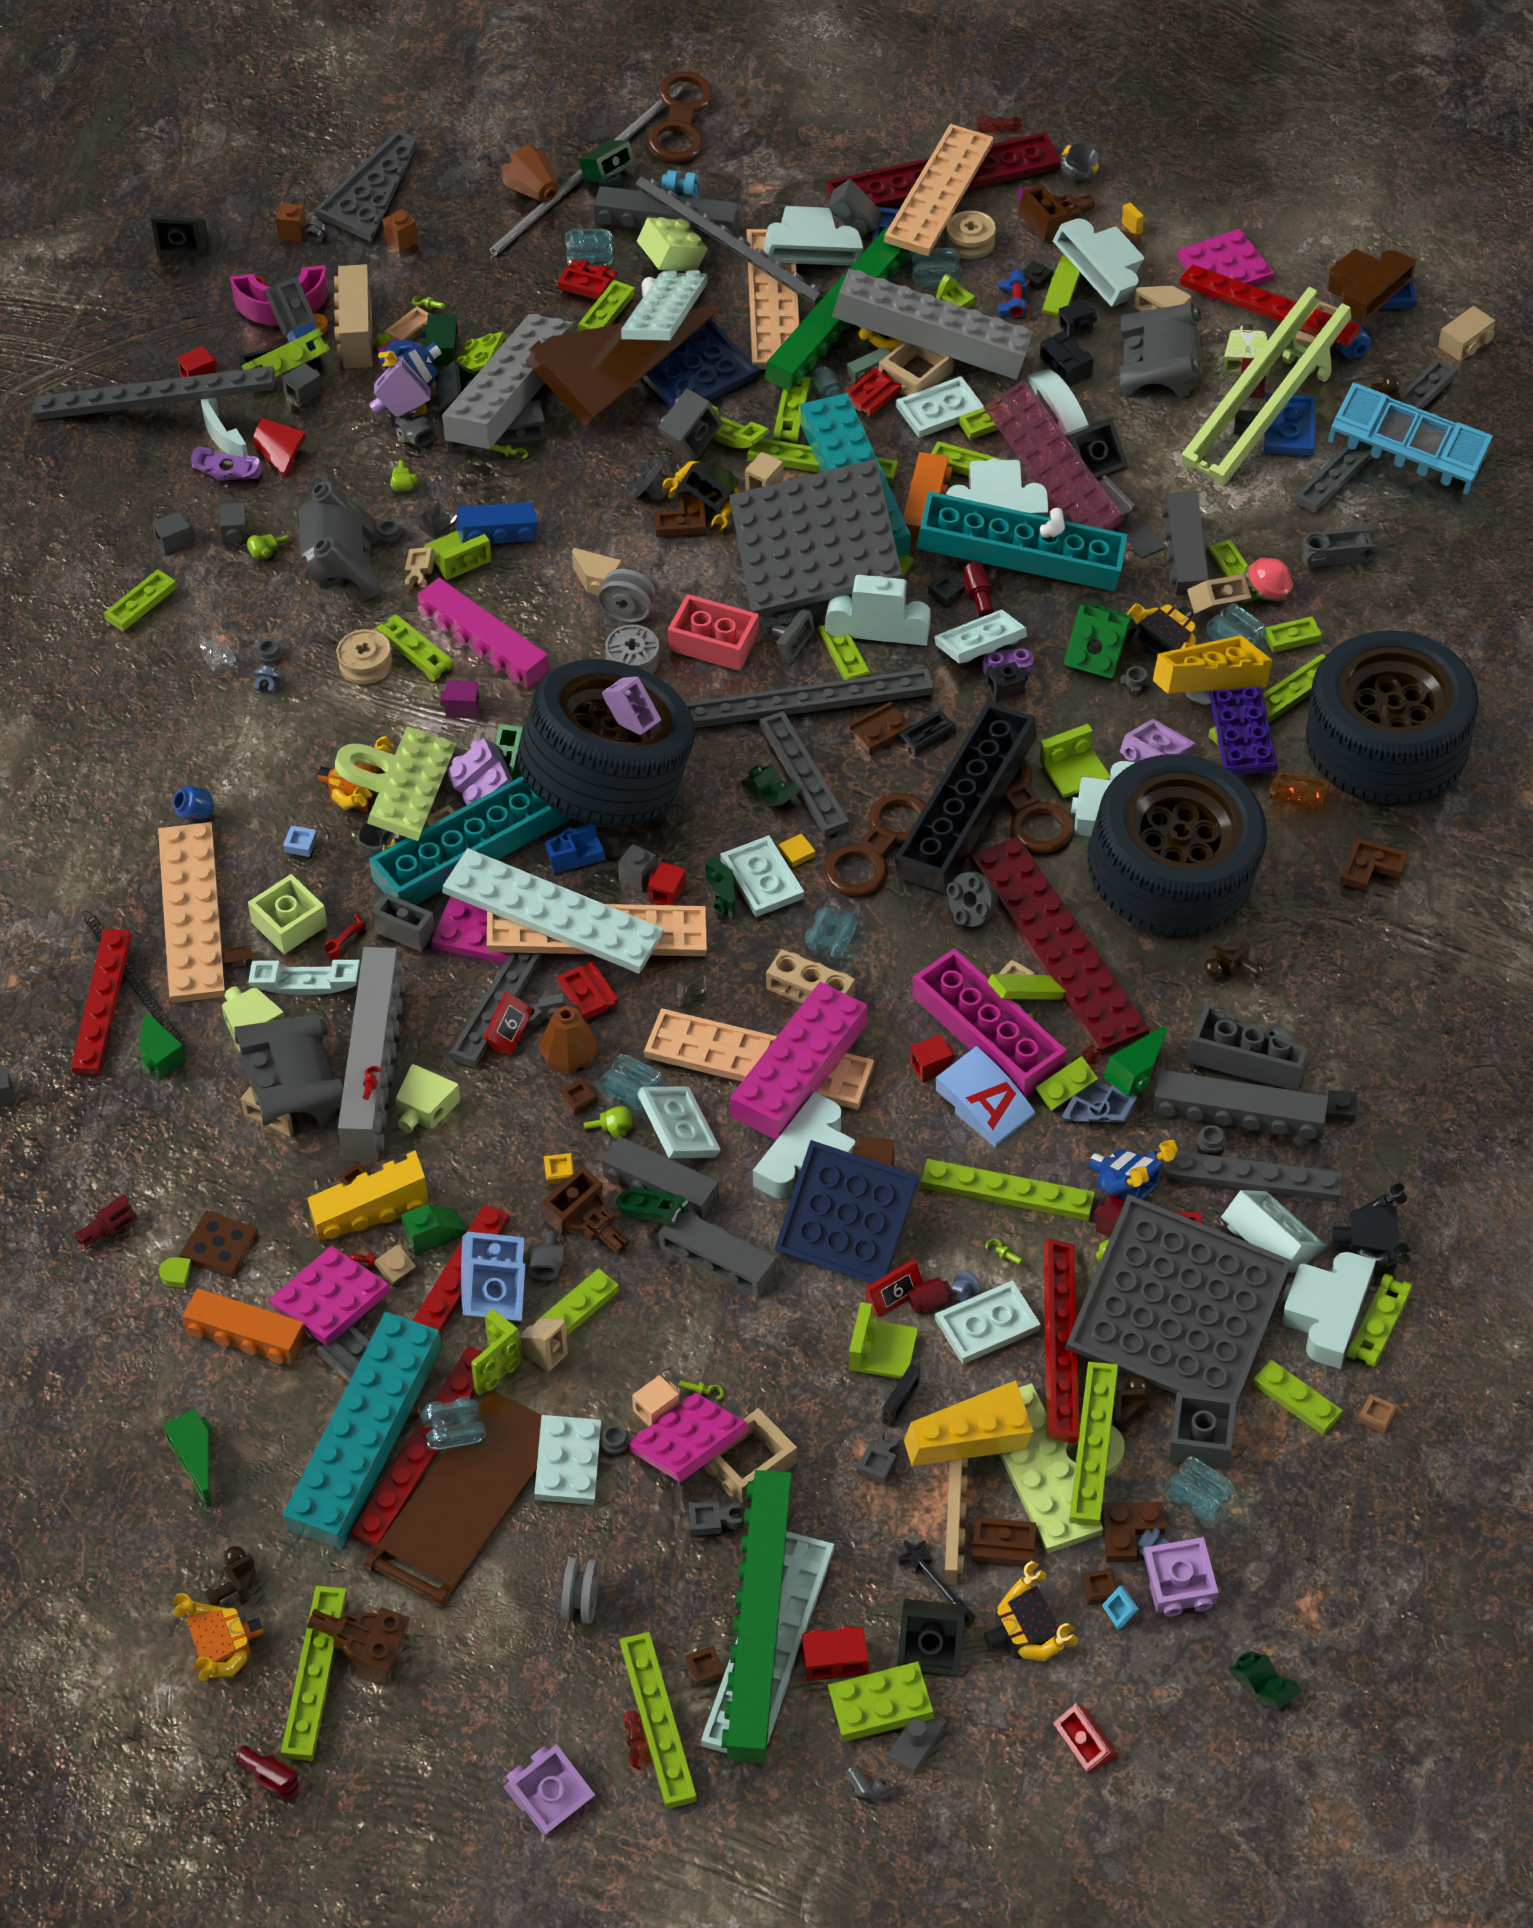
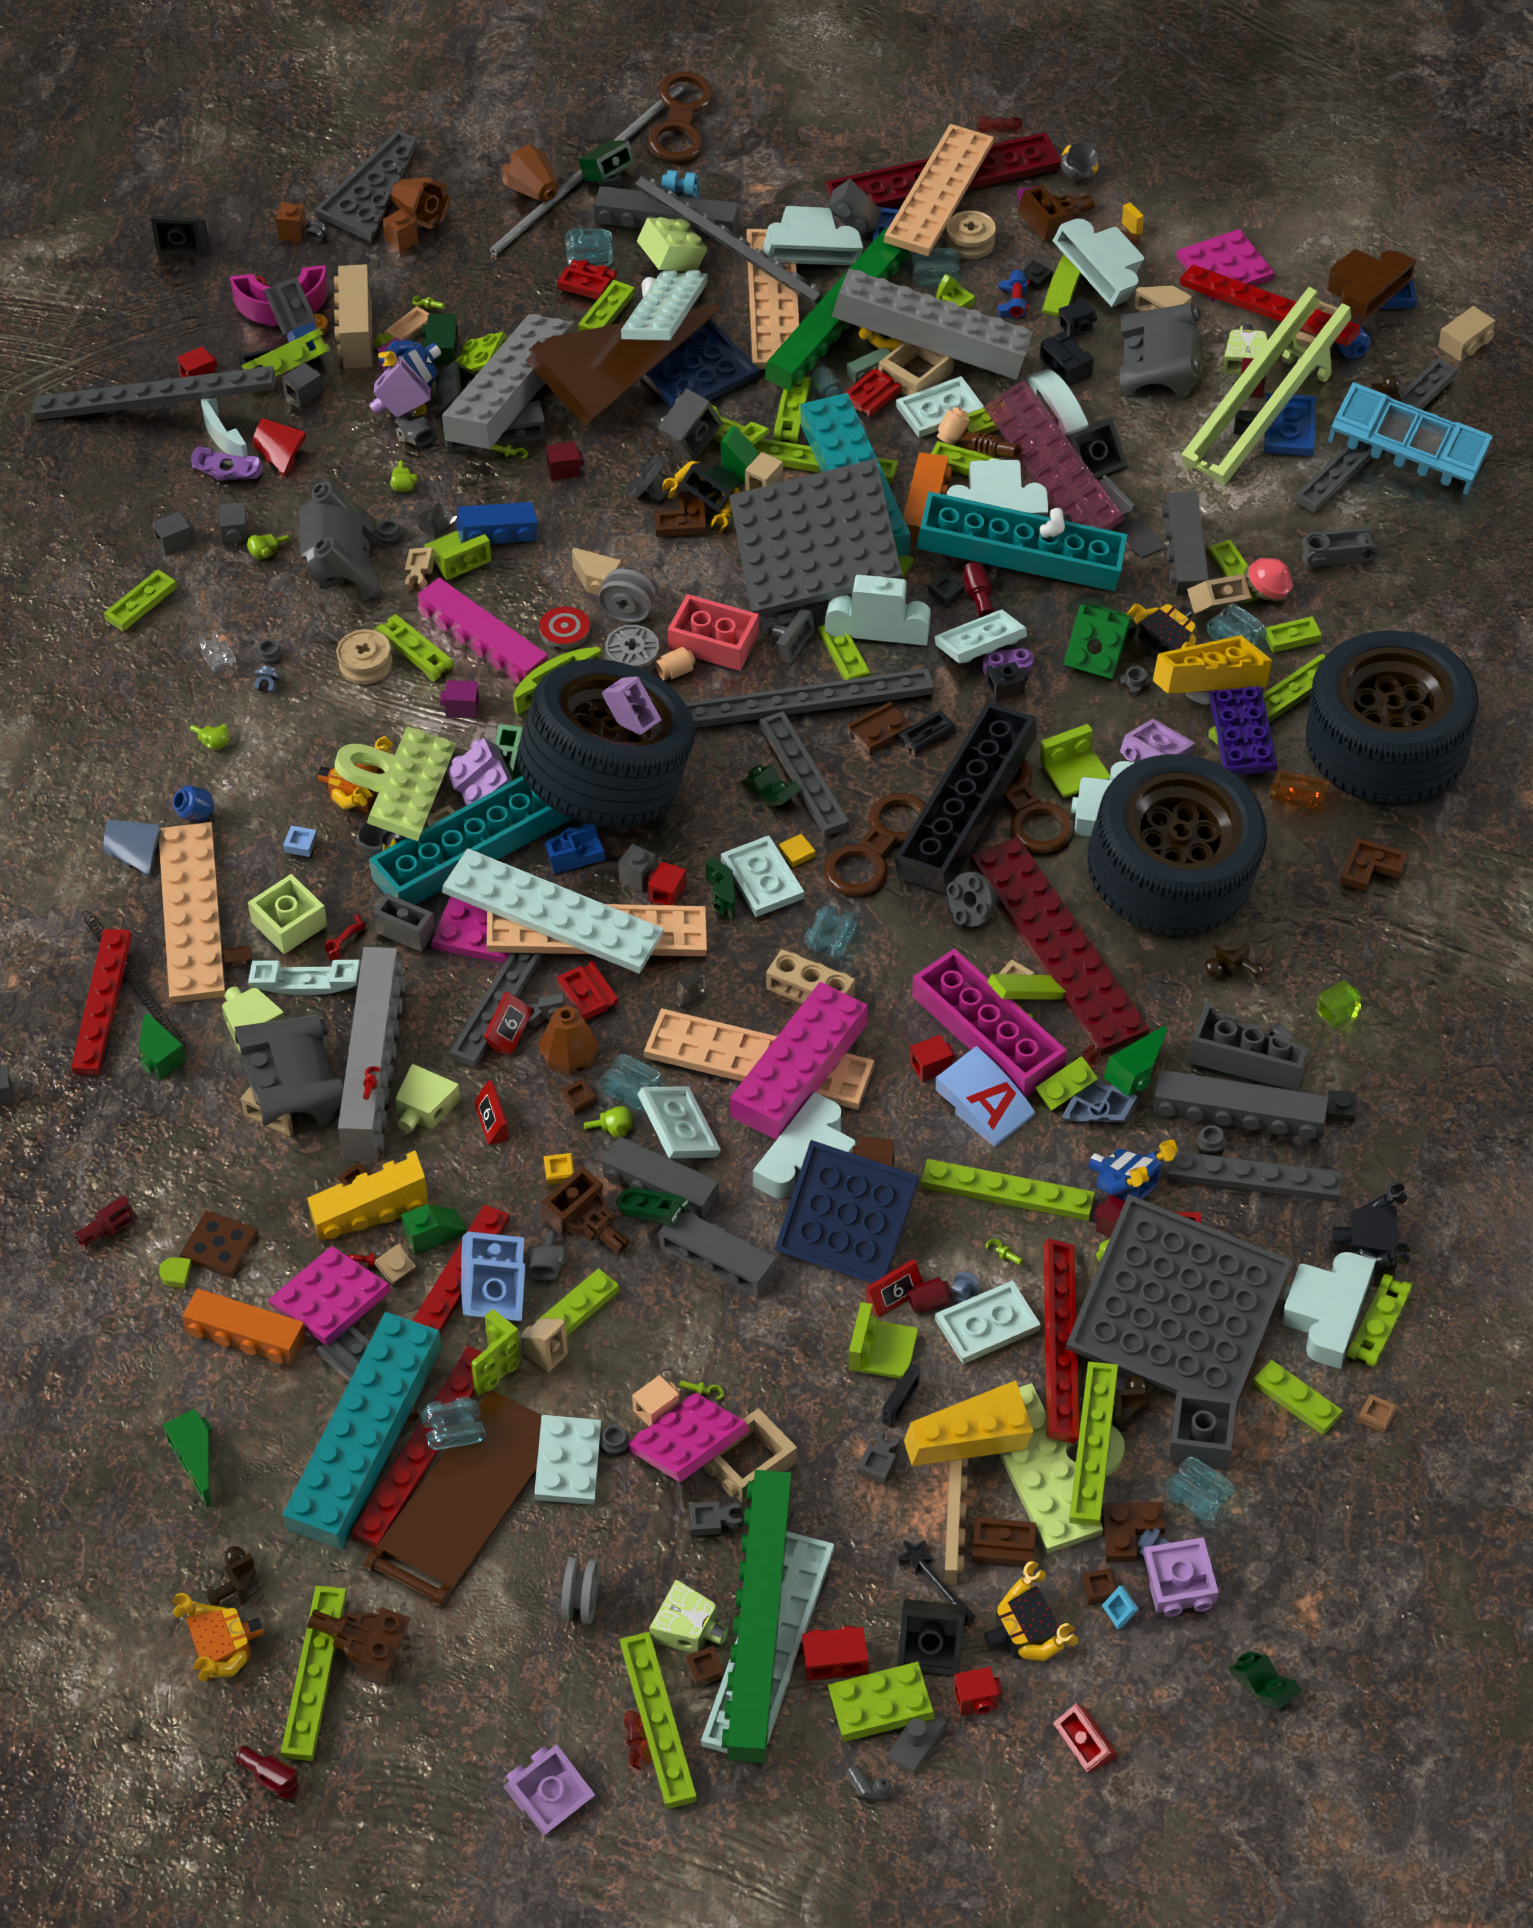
light aqua slope [1221,1190,1327,1273] -> none
none -> sand blue slope [103,819,161,878]
none -> lime piece [190,724,230,751]
none -> dark orange cone [391,177,451,229]
none -> slope [474,1080,509,1145]
none -> lime slope [513,647,602,715]
none -> red tile [539,606,590,650]
none -> dark red brick [546,441,584,481]
none -> yellowish green torso [650,1580,728,1653]
none -> light nougat brick [655,647,695,680]
none -> green slope [721,425,759,485]
none -> light nougat brick [937,406,970,445]
none -> red brick [953,1666,1002,1716]
none -> reddish brown hinge [959,432,1023,460]
none -> clear neon green brick [1316,979,1362,1029]

